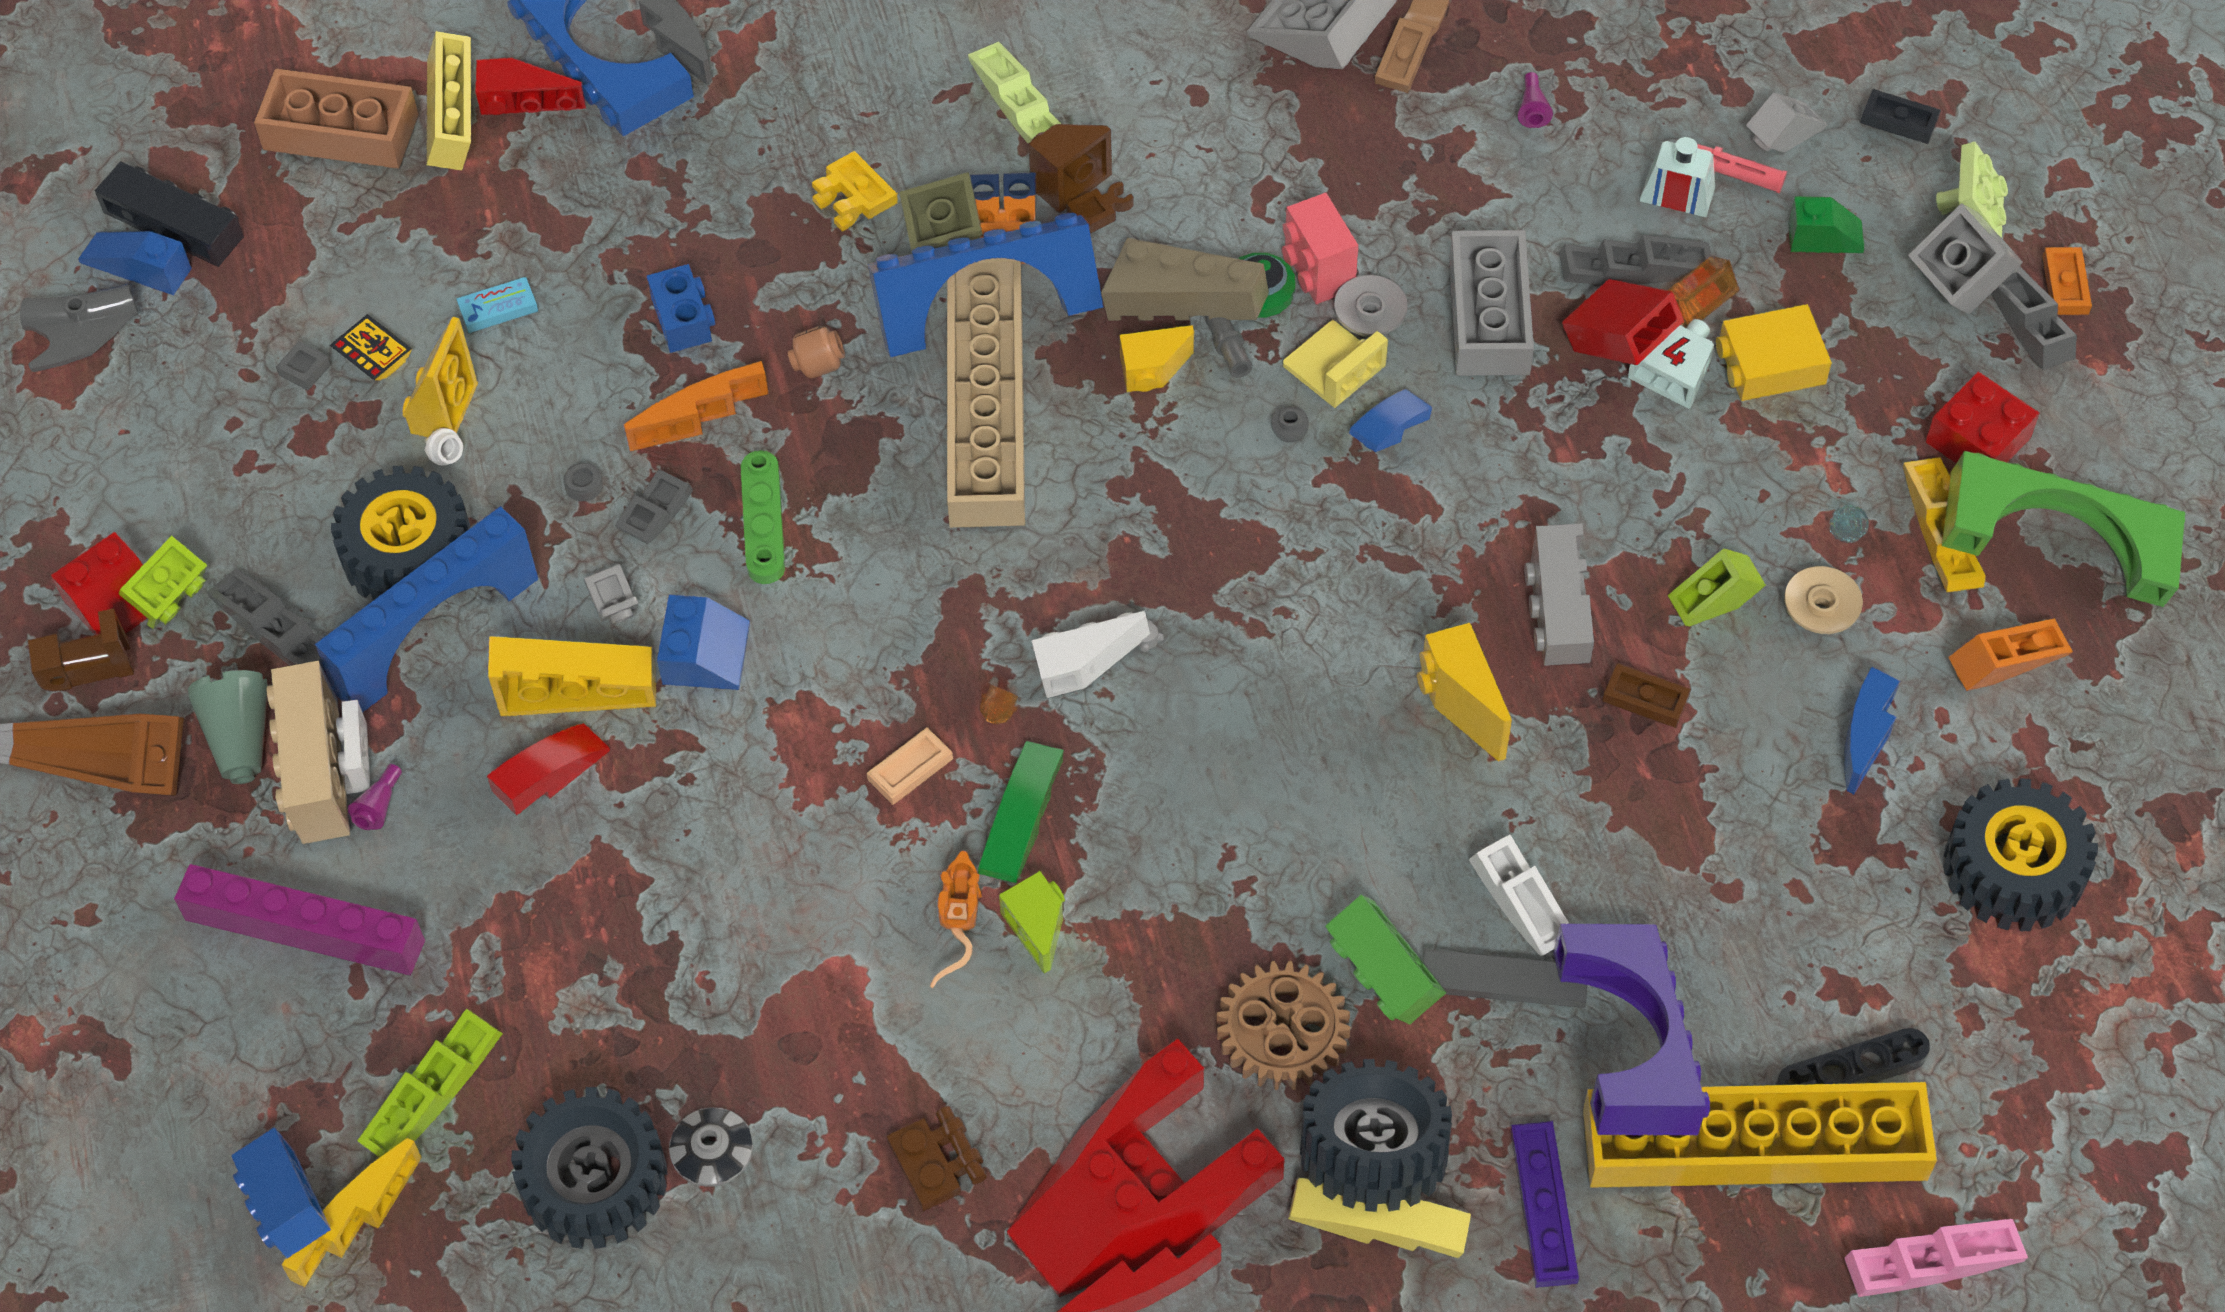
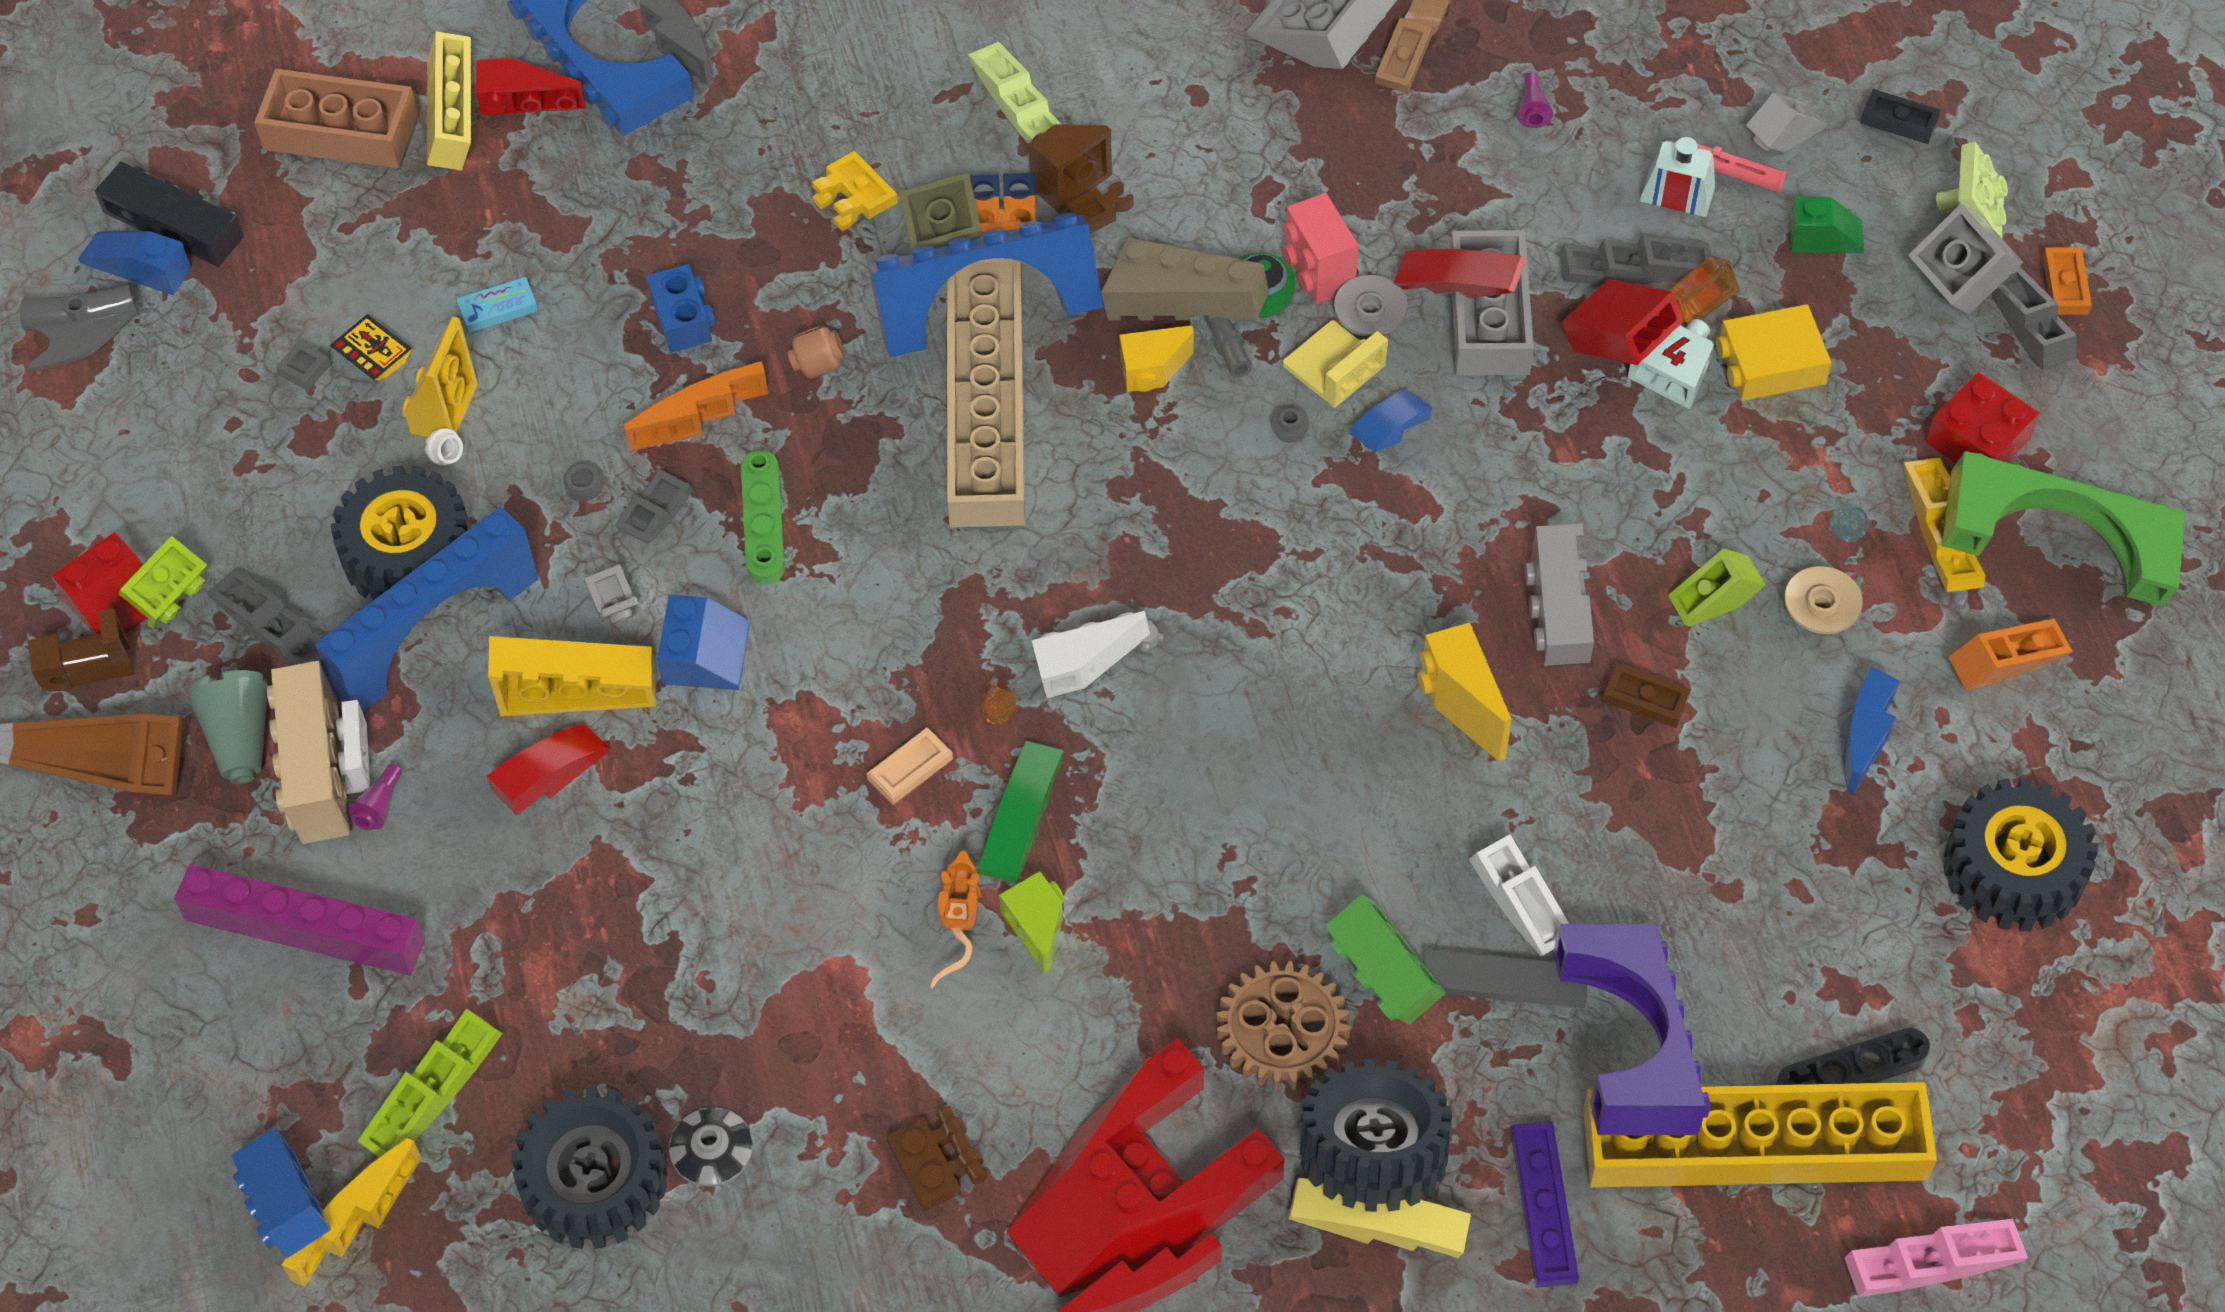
none -> red slope [1393,249,1526,298]

